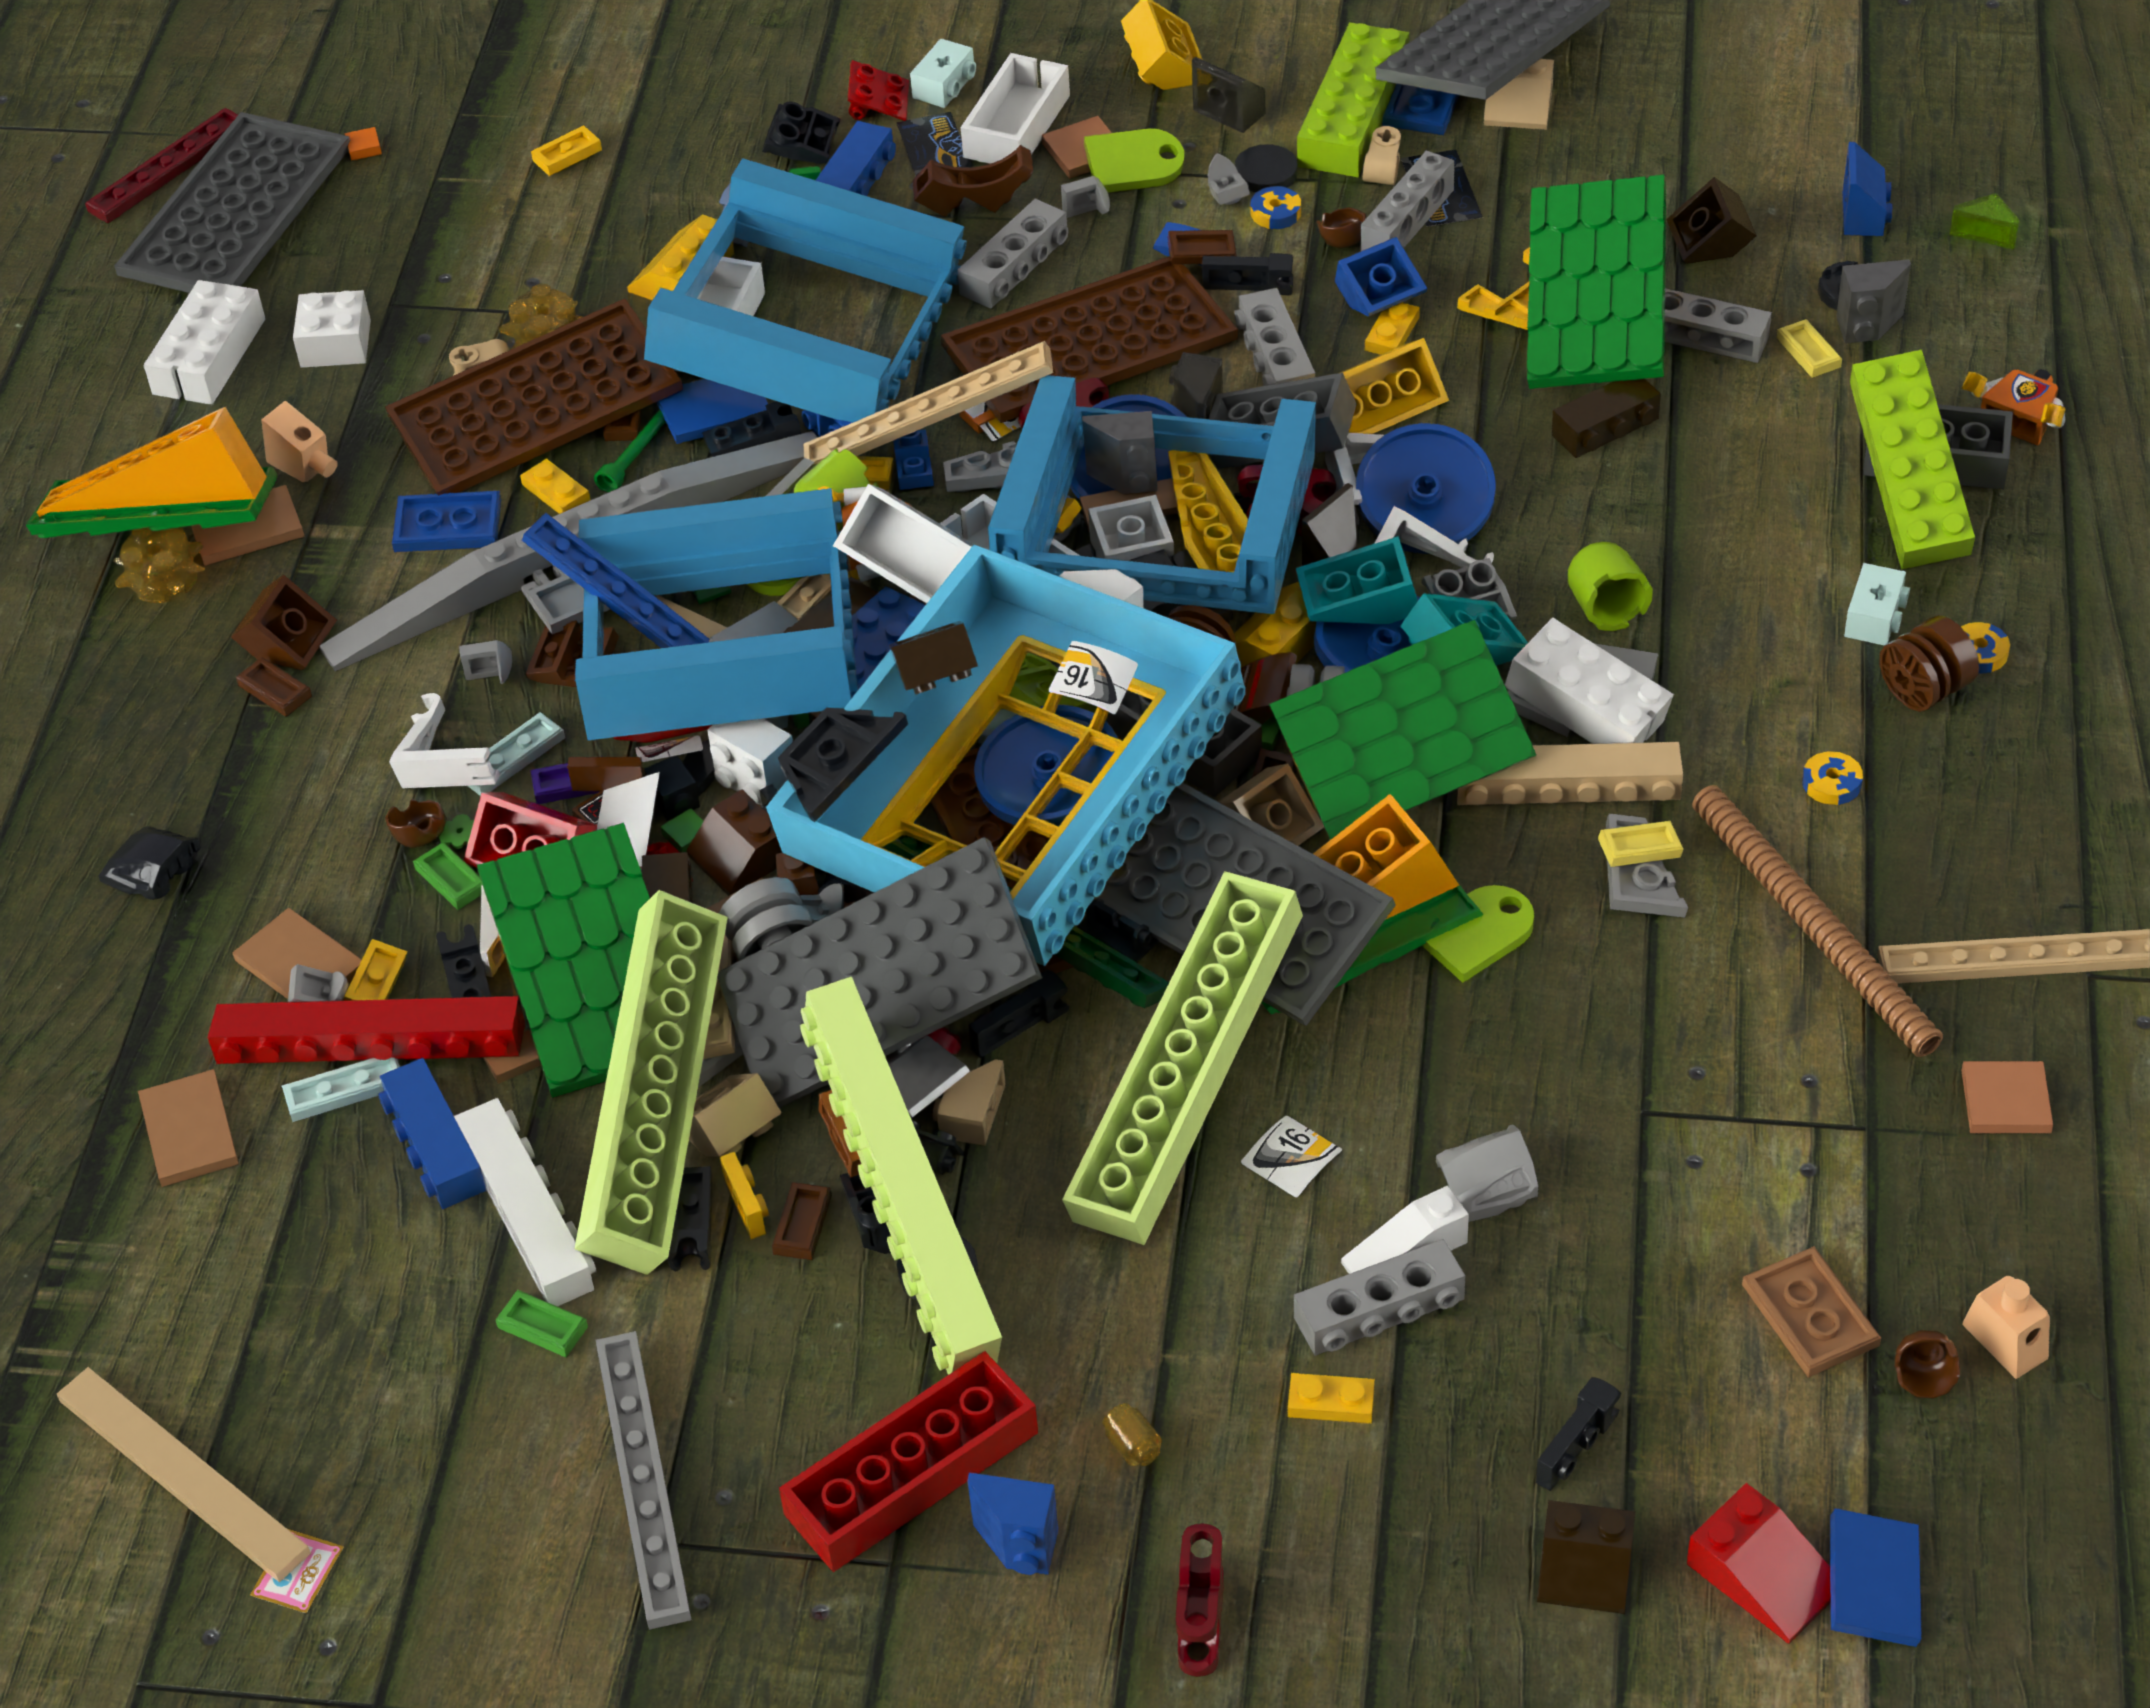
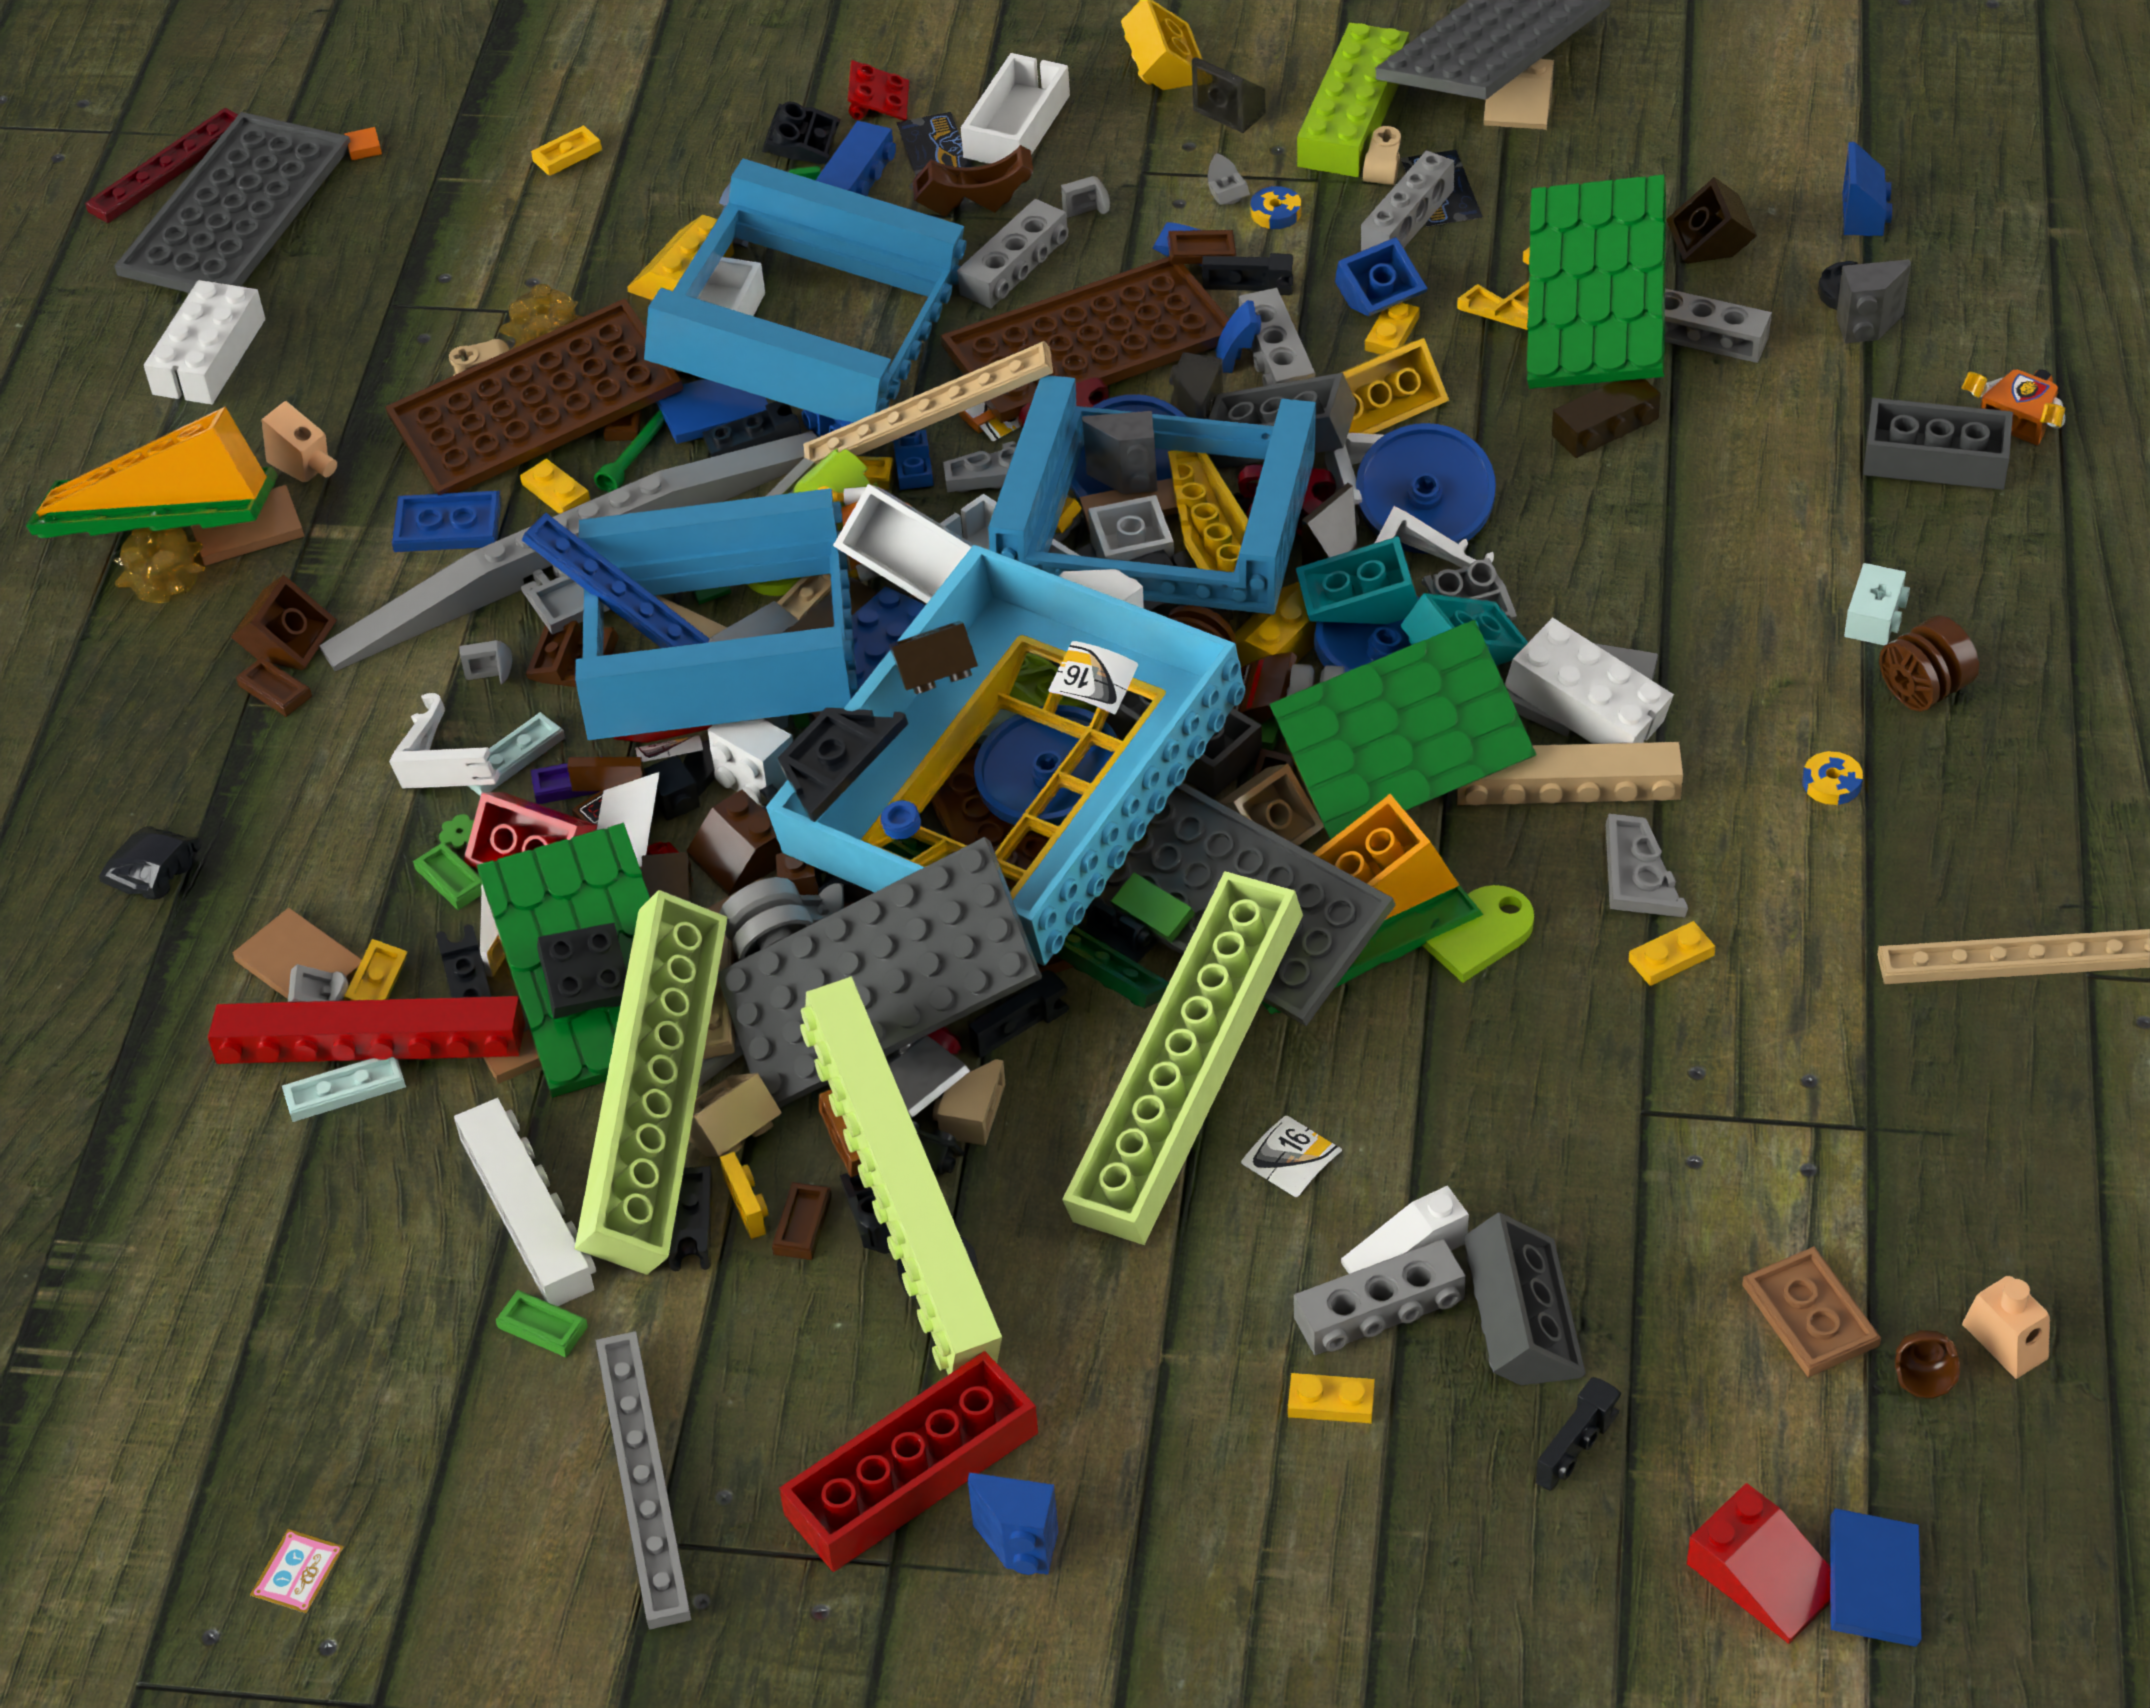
tan tile [57,1367,311,1583] -> none
medium nougat tile [138,1069,239,1187] -> none
white brick [293,290,371,368] -> none
blue brick [378,1058,487,1210] -> none
reddish brown hair [385,799,447,848] -> none
bright green tile [661,808,704,852] -> none
light aqua brick [910,39,976,108] -> none
nougat tile [1042,116,1112,179] -> none
lime tile [1084,129,1184,193] -> none
clear yellow brick [1102,1403,1162,1466] -> none
dark red piece [1176,1523,1224,1677] -> none
black tile [1235,144,1297,192] -> none
reddish brown hair [1317,207,1367,249] -> none
blue tile [1383,83,1460,135] -> none
light grey slope [1436,1125,1538,1222] -> none
dark brown slope [1537,1500,1636,1614] -> none
lime cylinder [1567,542,1653,631] -> none
light yellow tile [1598,821,1683,867] -> none
medium nougat piece [1692,785,1943,1057] -> none
light yellow tile [1777,319,1842,378] -> none
lime brick [1850,350,1975,570] -> none
clear neon green slope [1949,193,2020,250] -> none
yellow piece [1961,622,2010,674] -> none
nougat tile [1961,1061,2053,1133] -> none
none -> black brick [537,923,627,1019]
none -> blue tile [880,800,921,839]
none -> bright green tile [1111,872,1195,943]
none -> blue slope [1215,300,1261,373]
none -> dark grey slope [1463,1212,1586,1385]
none -> yellow plate [1629,921,1716,986]

